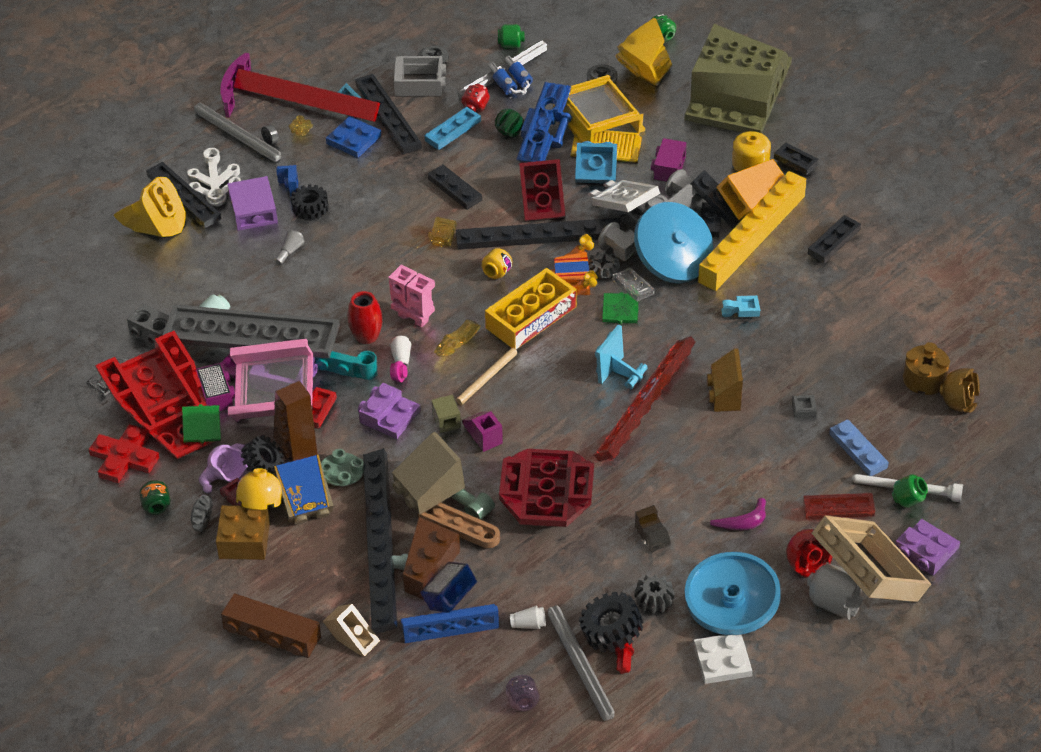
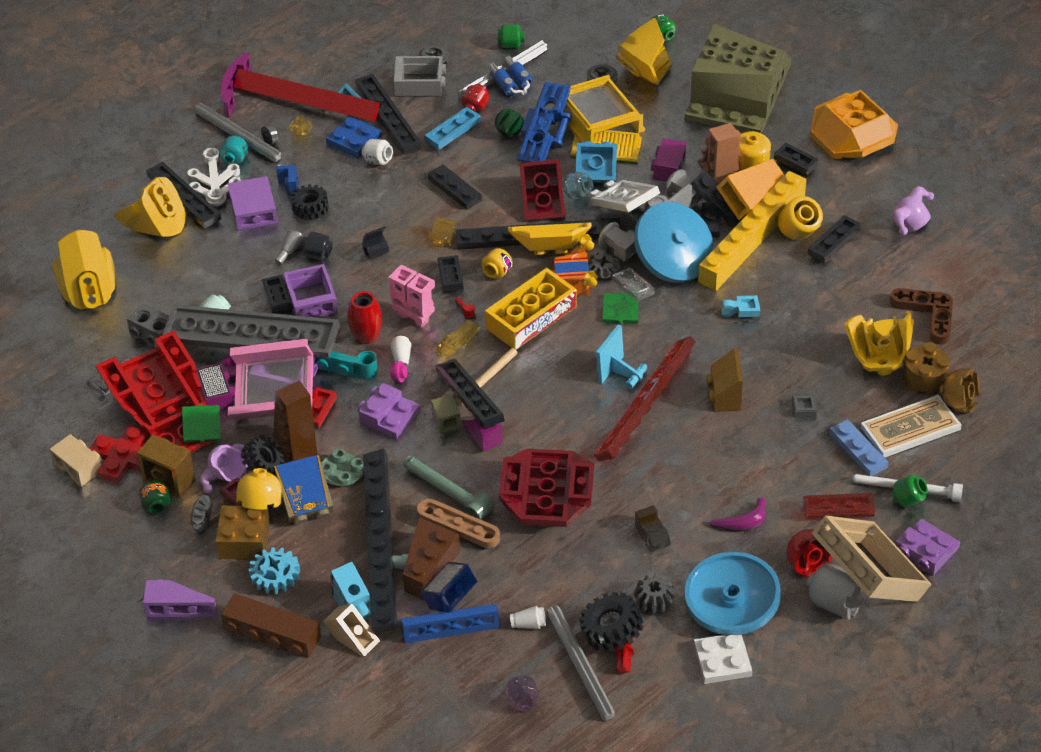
dark tan slope [392,432,465,515] -> none
none -> tan brick [50,434,102,487]
none -> yellow piece [52,230,115,310]
none -> pearl gold brick [137,435,196,498]
none -> medium lavender slope [143,579,217,617]
none -> teal head [219,136,249,165]
none -> medium azure gear [249,547,300,594]
none -> black plate [262,275,292,313]
none -> medium lavender window [283,264,338,318]
none -> black head [301,232,333,261]
none -> medium azure torso [331,562,371,621]
none -> white head [362,139,393,165]
none -> black panel [362,226,389,260]
none -> black plate [435,358,505,429]
none -> black plate [437,255,464,292]
none -> red hand [455,297,476,318]
none -> yellow wedge [507,223,591,255]
none -> clear light blue head [563,172,593,199]
none -> nougat wedge [698,123,741,184]
none -> yellow head [778,196,823,240]
none -> light orange piece [810,90,898,159]
none -> yellow piece [845,311,914,376]
none -> tile [860,395,961,458]
none -> reddish brown beam [890,288,953,344]
none -> lavender piece [892,186,934,235]

